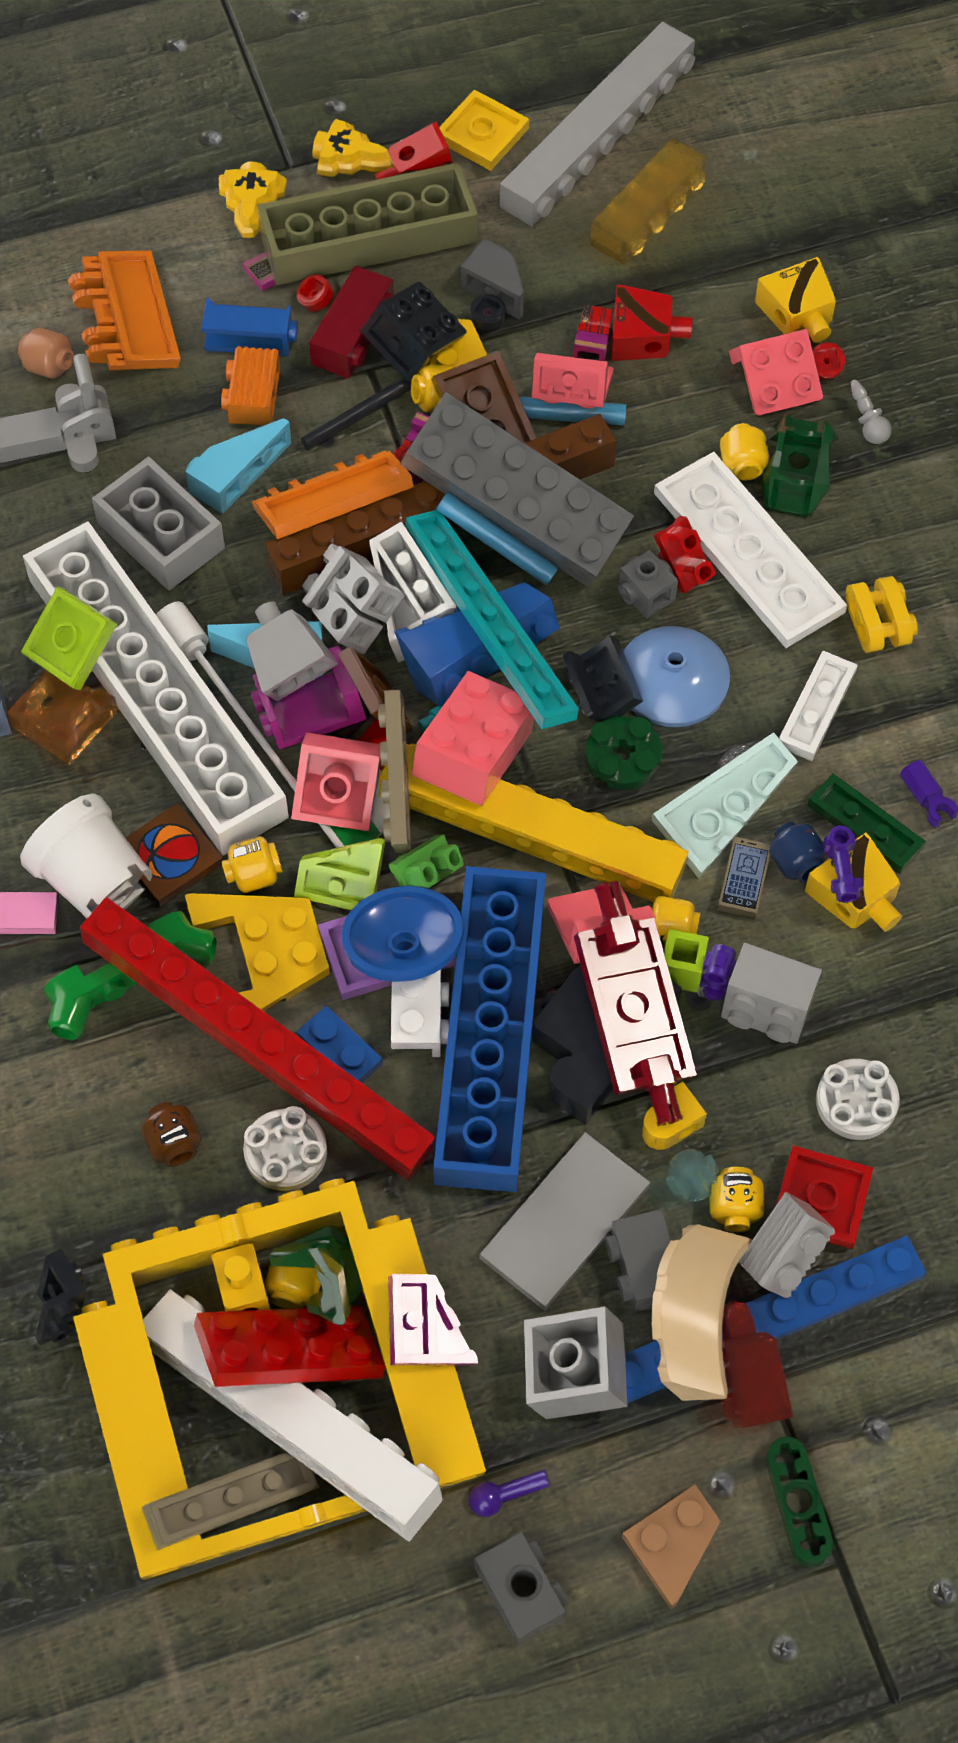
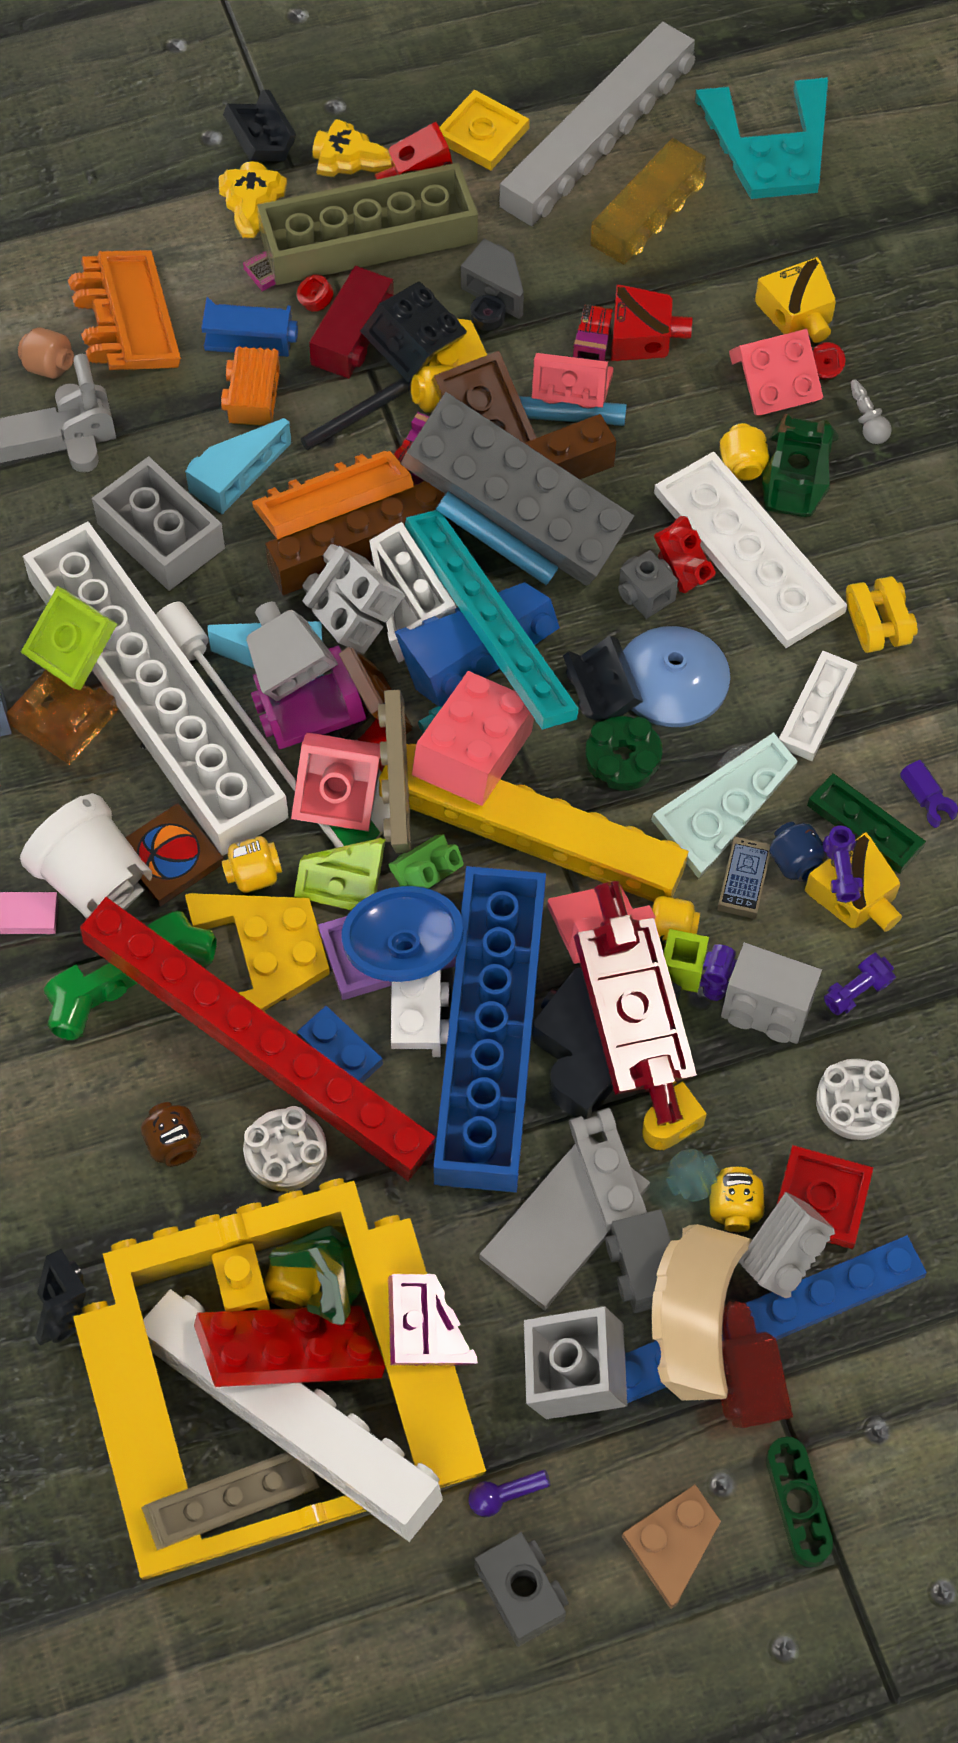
none -> black bracket [223,90,296,162]
none -> light grey plate [569,1108,647,1230]
none -> teal wing [695,78,828,199]
none -> dark purple bar [824,952,897,1015]

